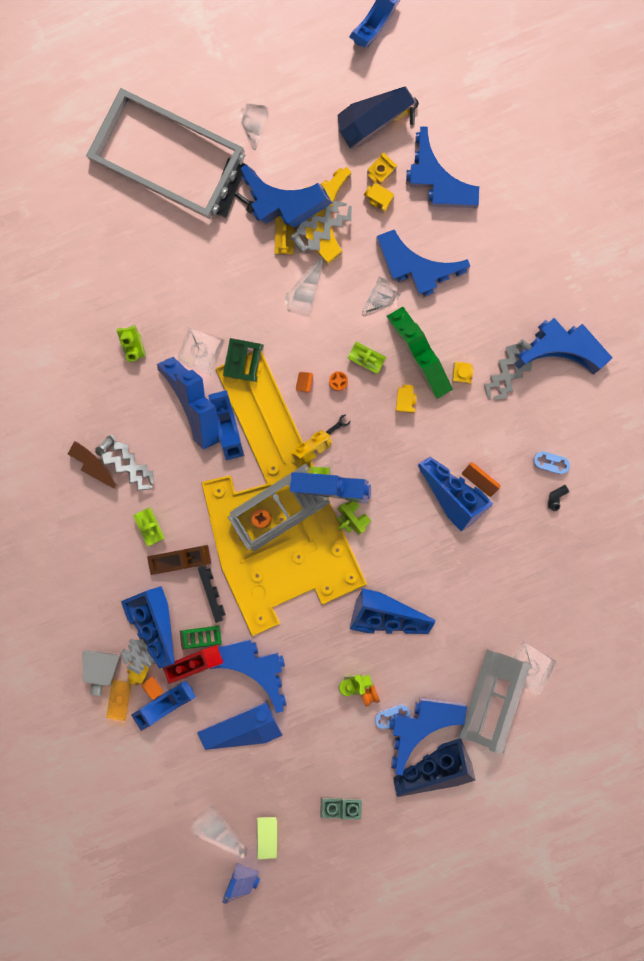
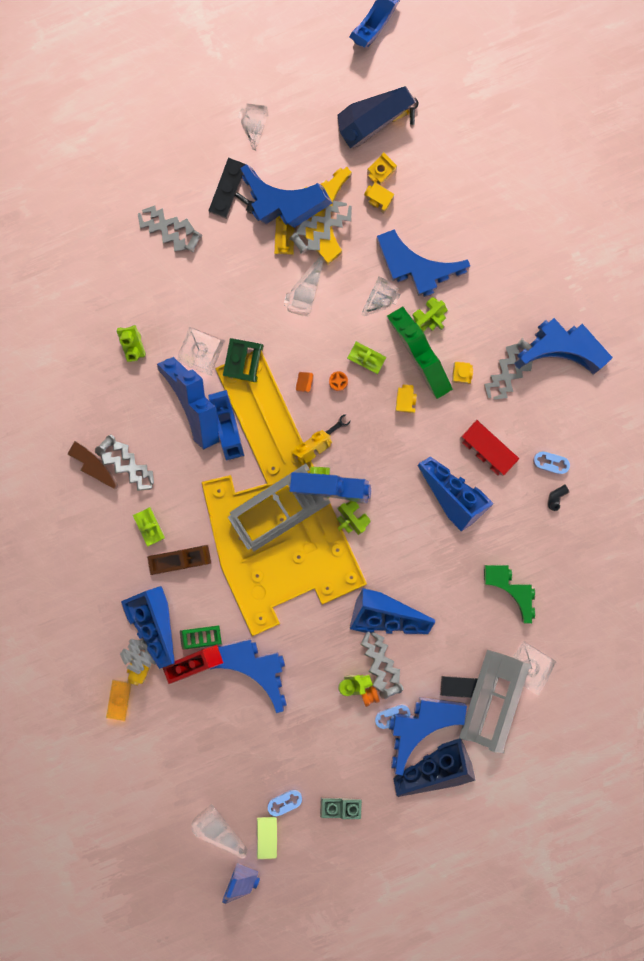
light grey torso [82,649,121,696] -> none
light grey door [86,87,246,220] -> none
blue arch [131,681,196,731] -> none
orange slope [141,675,164,700] -> none
blue wedge [197,700,283,750] -> none
black plate [198,565,226,623] -> none
orange wheel [251,509,272,528] -> none
blue arch [406,126,480,208] -> none
orange slope [462,462,501,497] -> none
none -> light grey piece [138,205,202,252]
none -> light blue beam [268,789,302,816]
none -> light grey piece [360,632,404,699]
none -> lime hips [412,297,448,332]
none -> black slope [440,676,478,698]
none -> red brick [460,420,520,476]
none -> green arch [484,565,535,623]

